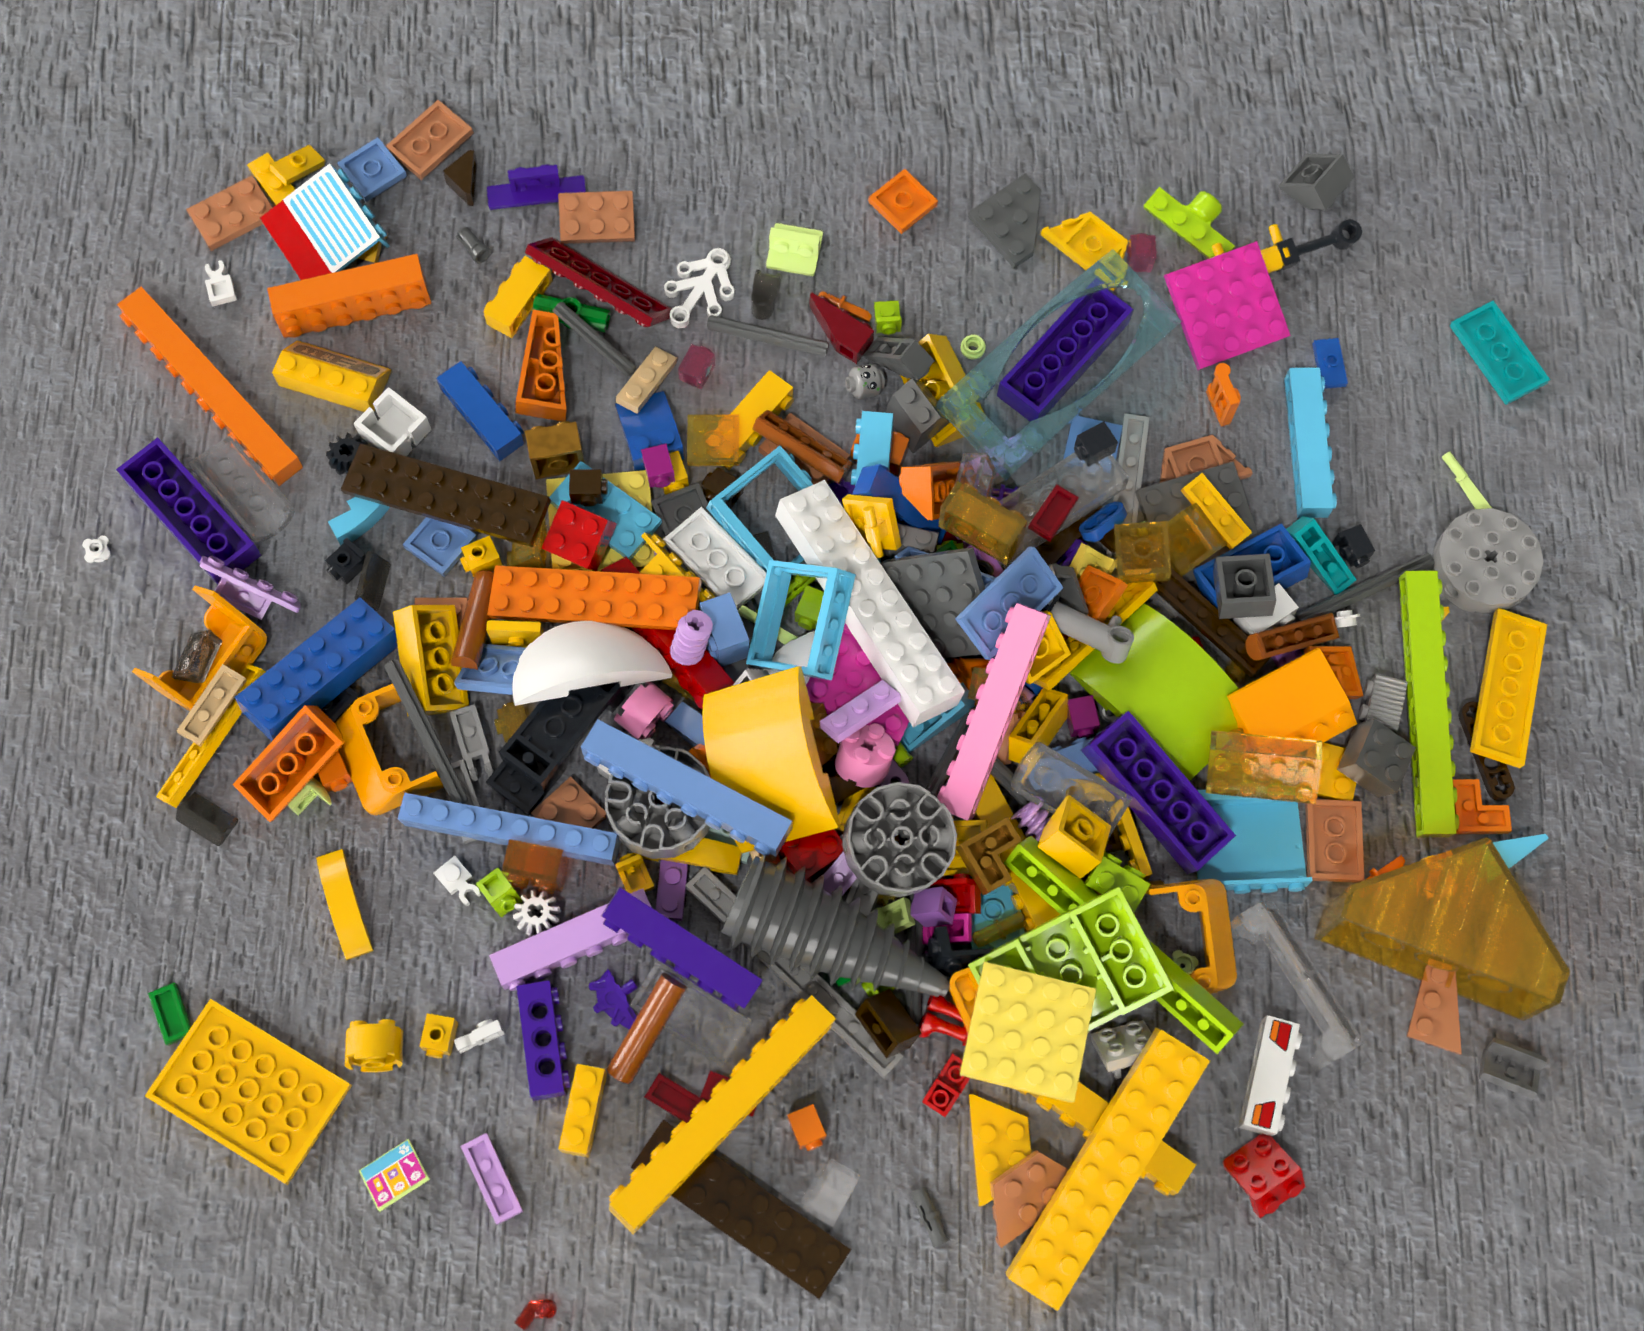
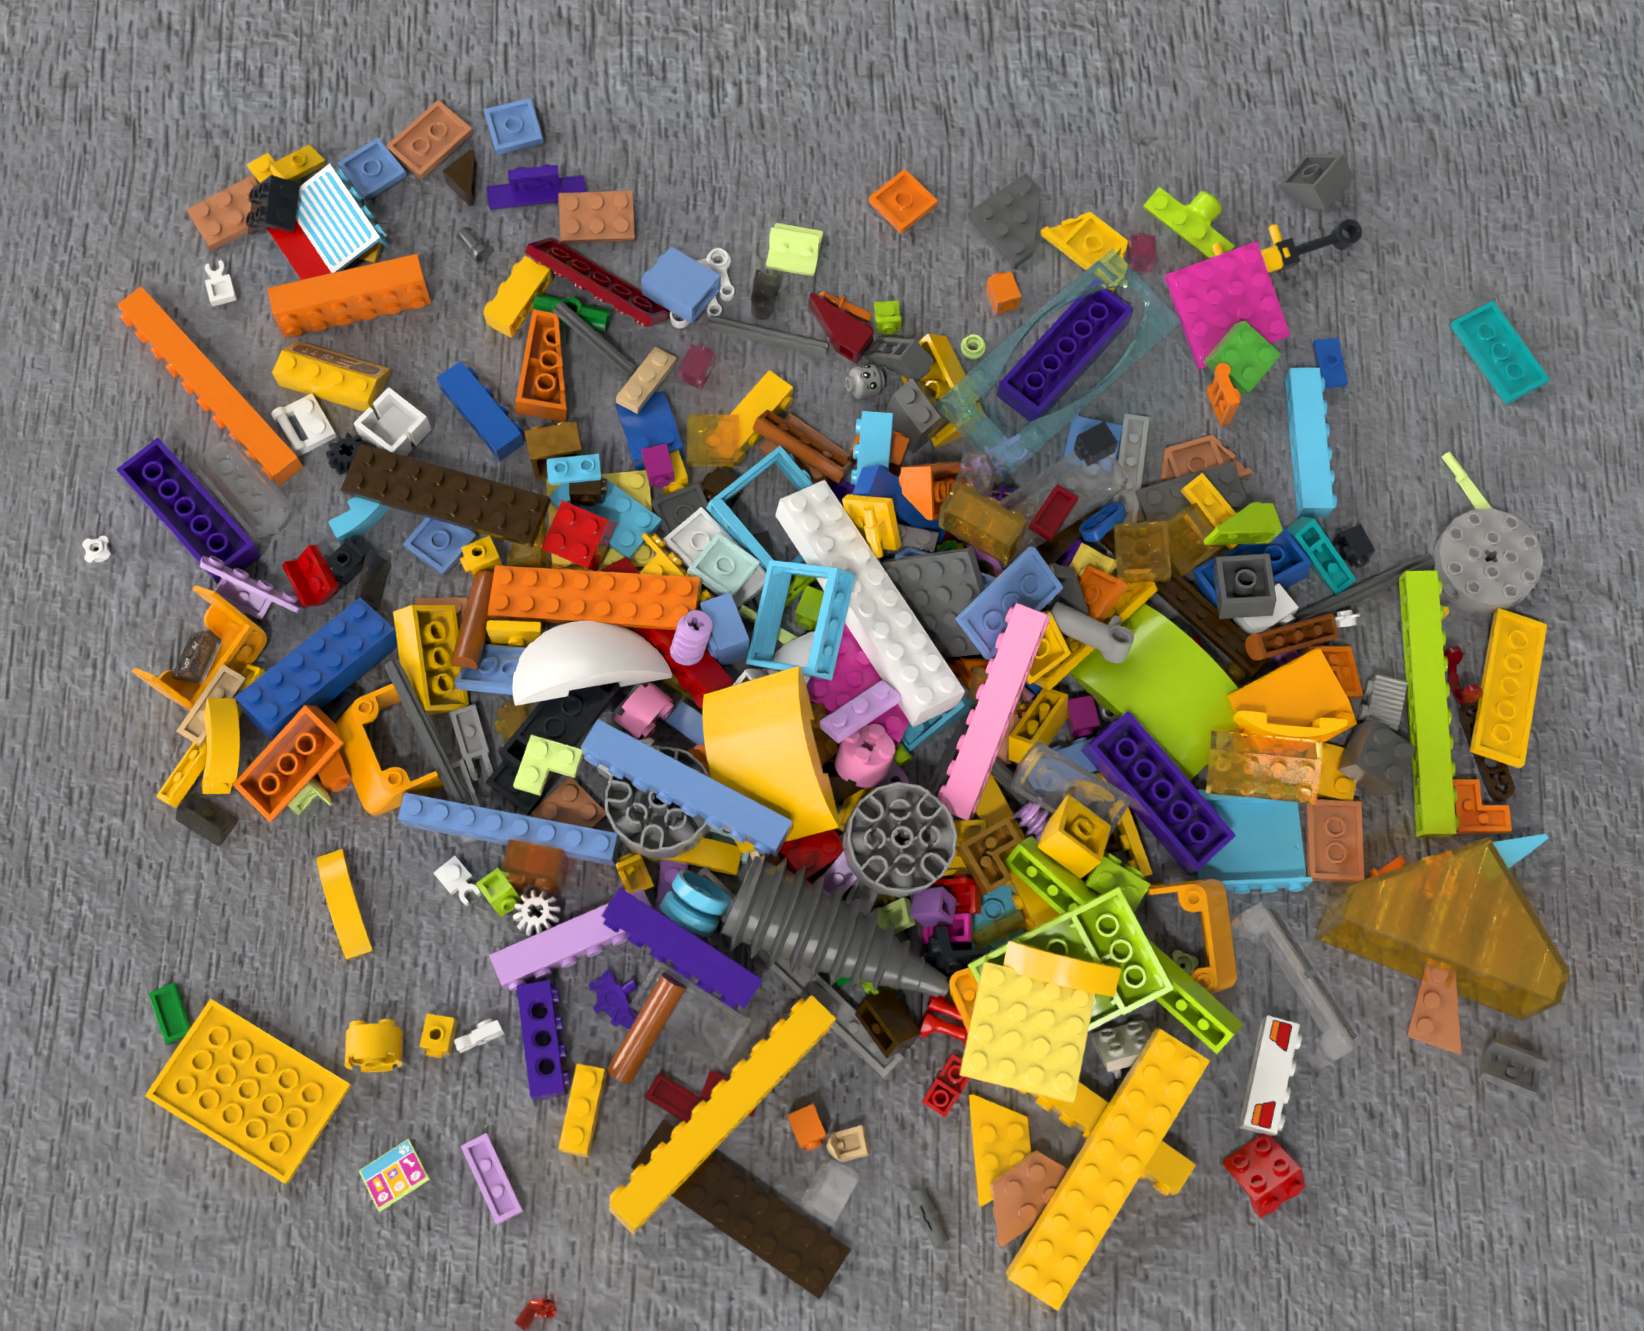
none -> yellow arch [201,698,240,794]
none -> black bracket [246,175,300,235]
none -> white plate [271,393,337,456]
none -> red bracket [282,545,339,607]
none -> medium blue plate [484,98,544,155]
none -> yellowish green plate [513,735,583,796]
none -> medium azure bracket [547,454,602,485]
none -> medium blue brick [641,246,721,324]
none -> medium azure wheel [659,870,732,936]
none -> light aqua plate [687,532,760,598]
none -> tan plate [827,1125,871,1162]
none -> orange brick [986,271,1022,315]
none -> yellow slope [1003,940,1121,997]
none -> bright green brick [1203,320,1281,395]
none -> lime slope [1203,502,1283,545]
none -> yellow slope [1233,711,1347,741]
none -> dark red piece [1444,646,1483,705]

